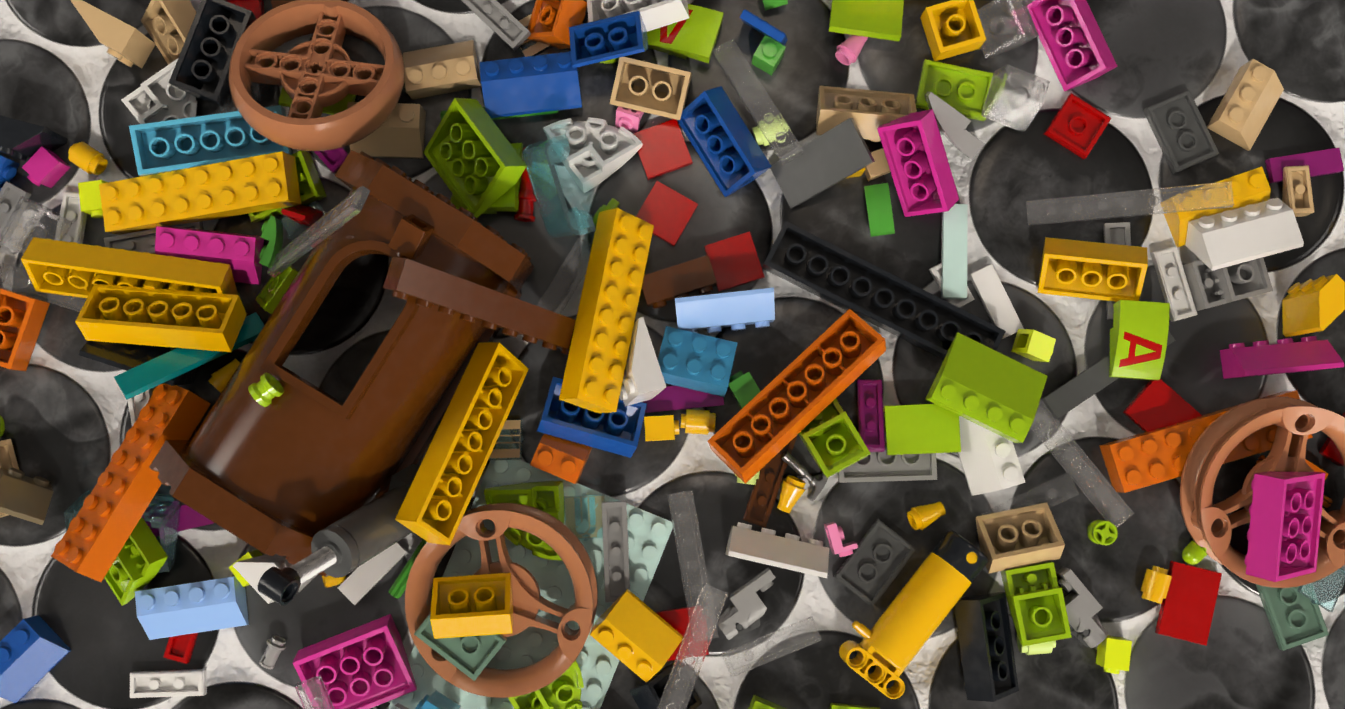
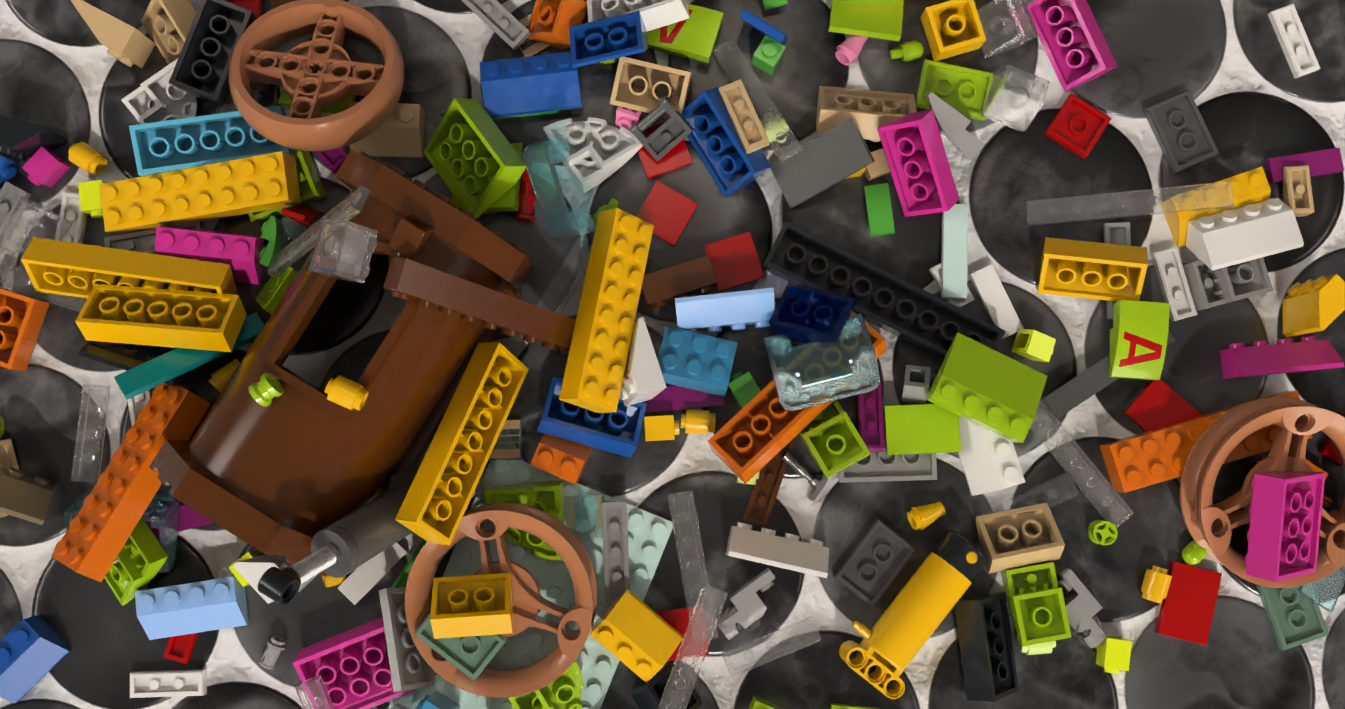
tan slope [403,40,481,100] -> none
yellow cone [777,475,806,513] -> none
bright pink bracket [823,522,858,557] -> none
tan slope [1207,59,1284,151] -> none
none -> clear tile [71,384,111,483]
none -> clear slope [309,219,378,284]
none -> yellow brick [325,375,369,411]
none -> light grey plate [379,587,435,692]
none -> dark grey plate [630,96,694,161]
none -> tan plate [718,79,769,154]
none -> clear light blue windscreen [764,314,880,411]
none -> clear blue slope [769,281,856,343]
none -> lime cylinder [890,41,924,62]
none -> light grey brick [902,365,931,404]
none -> white tile [1268,4,1321,79]

